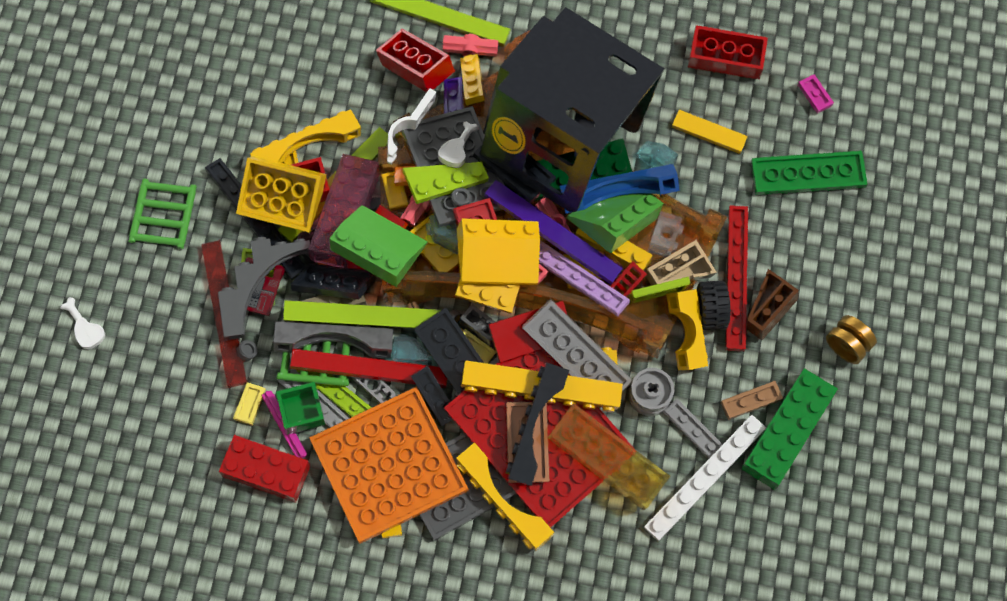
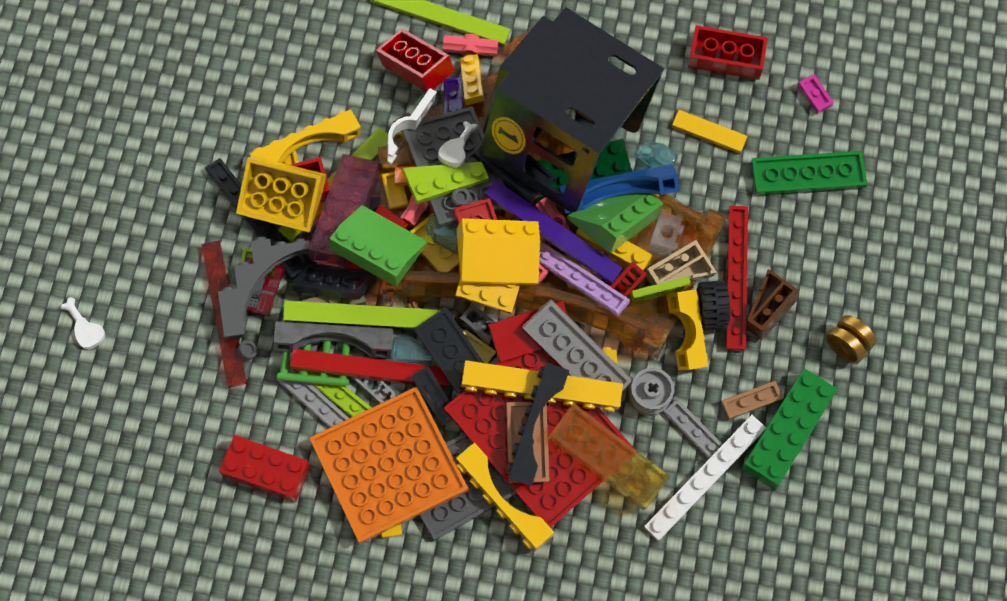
bright green bar [128,179,197,249] -> none
light yellow tile [233,382,266,426] -> none
dark pink axle [262,391,307,459] -> none
green piece [276,382,326,435] -> none

